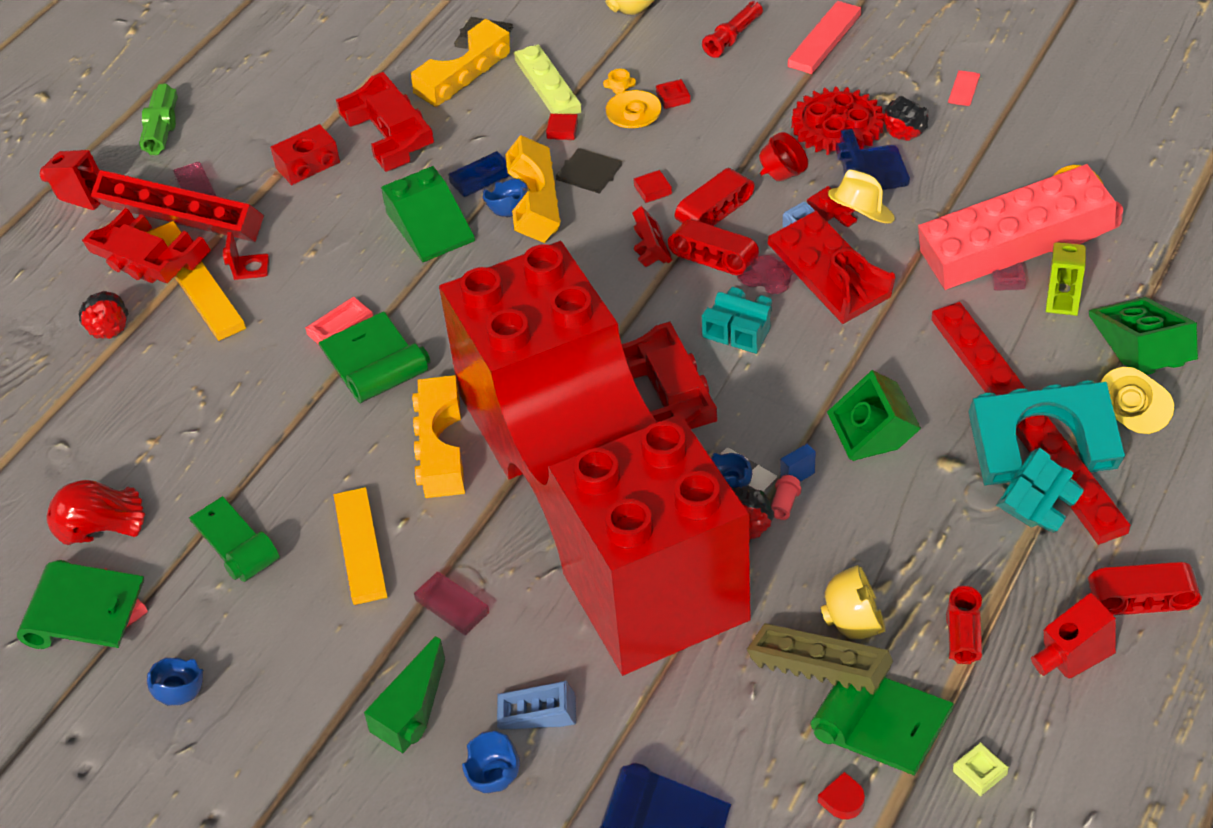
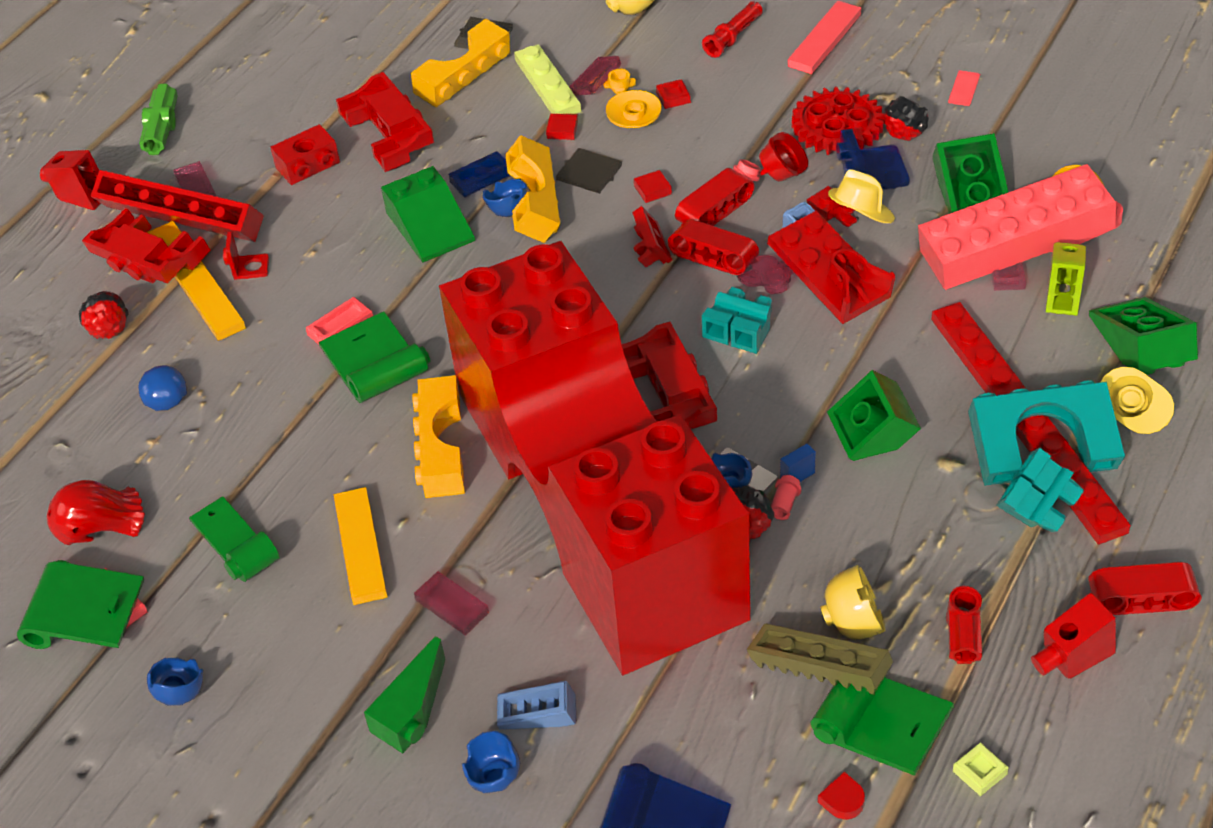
none -> blue hair [138,365,187,411]
none -> clear pink tile [569,56,622,95]
none -> coral plate [733,159,761,182]
none -> green slope [932,133,1008,214]

